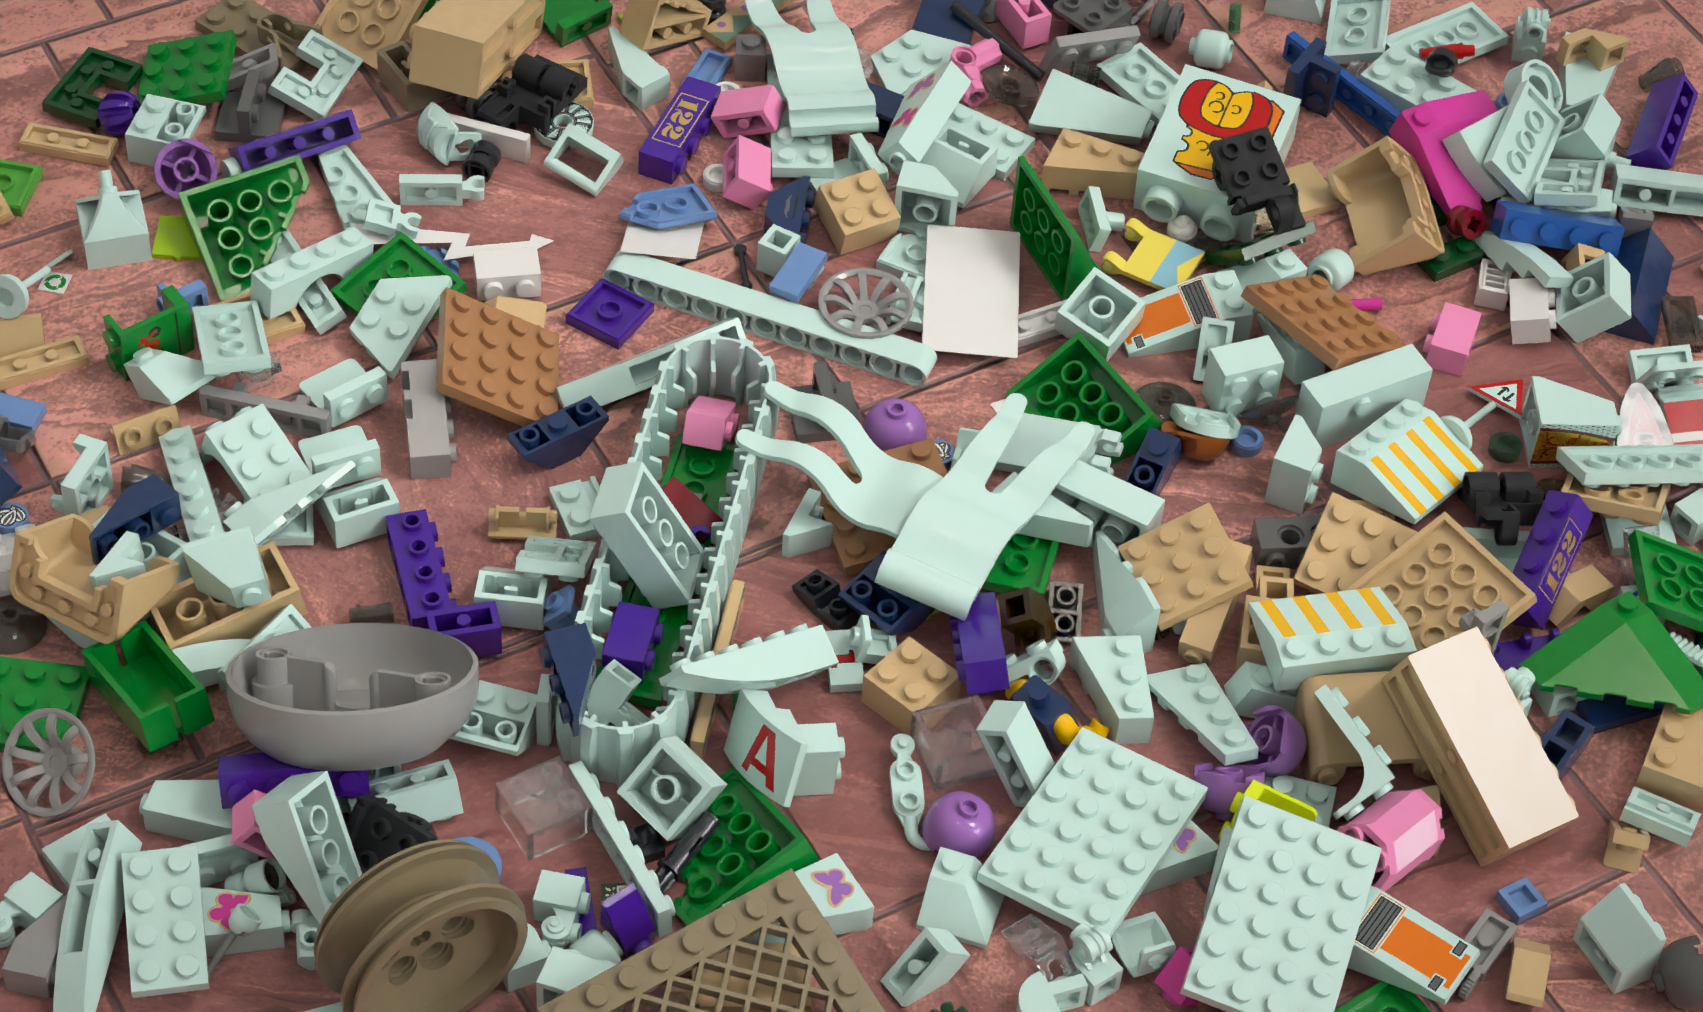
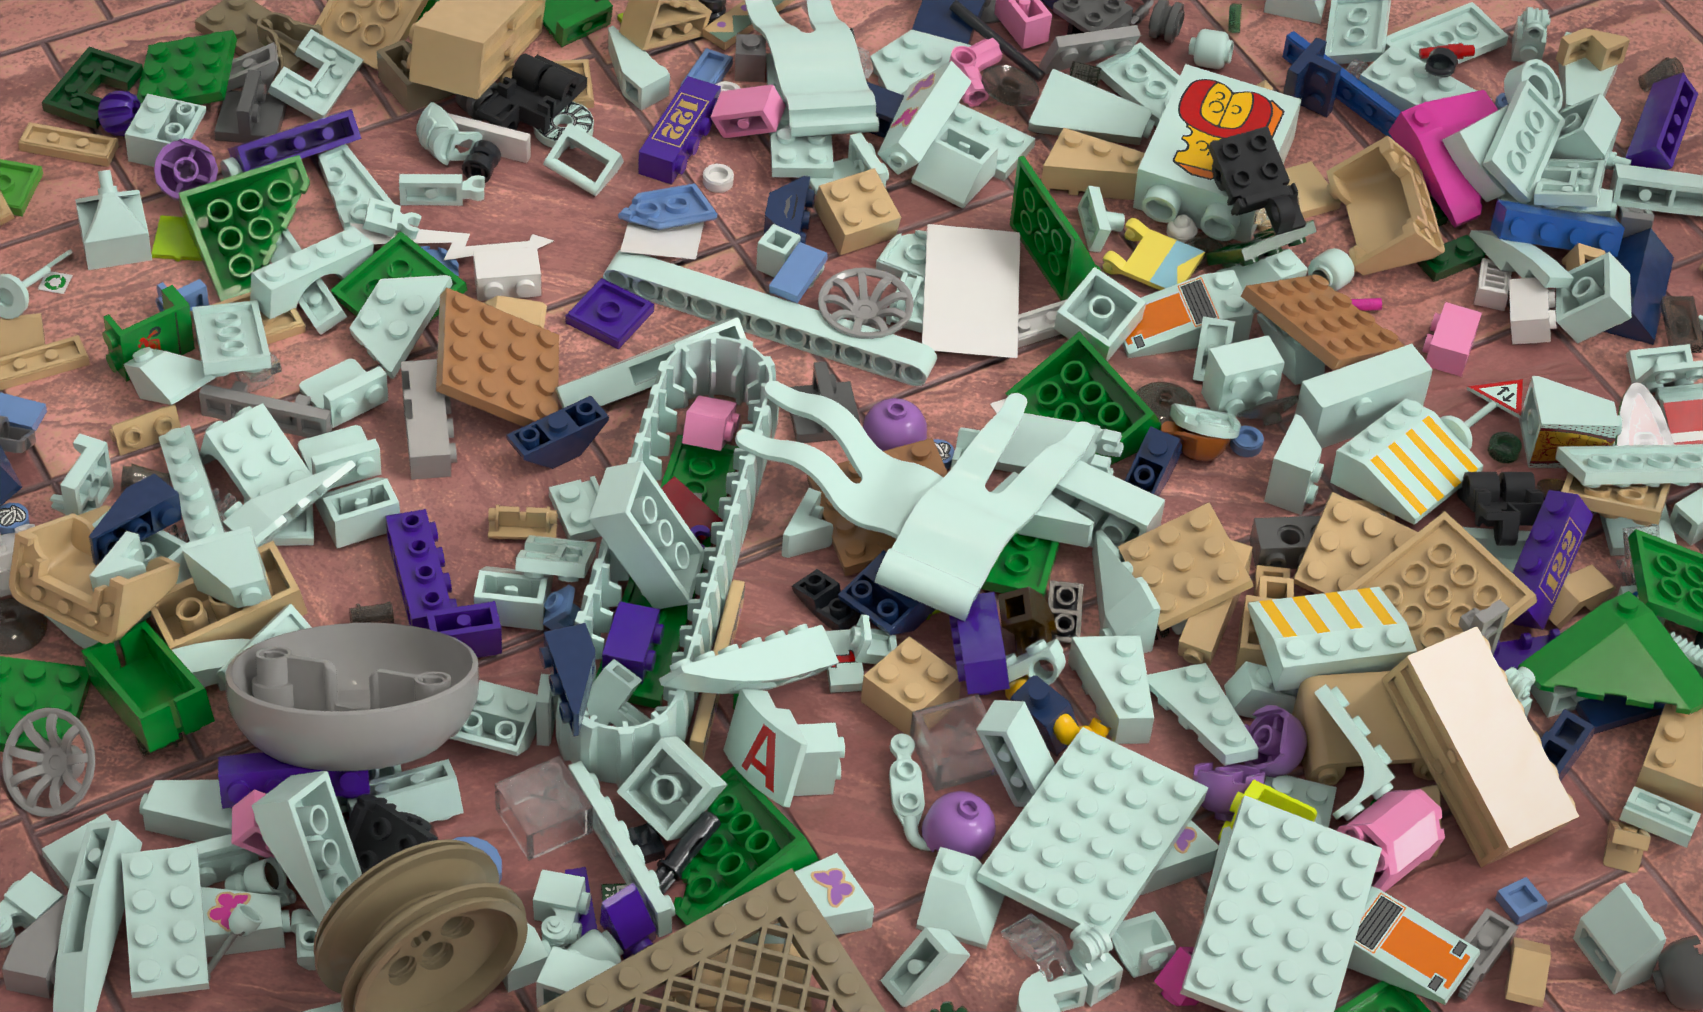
bright pink brick [723,135,773,210] -> none
black hinge [734,244,753,289] -> none
light aqua slope [895,160,959,234] -> none
dark red wheel [1447,205,1486,240] -> none

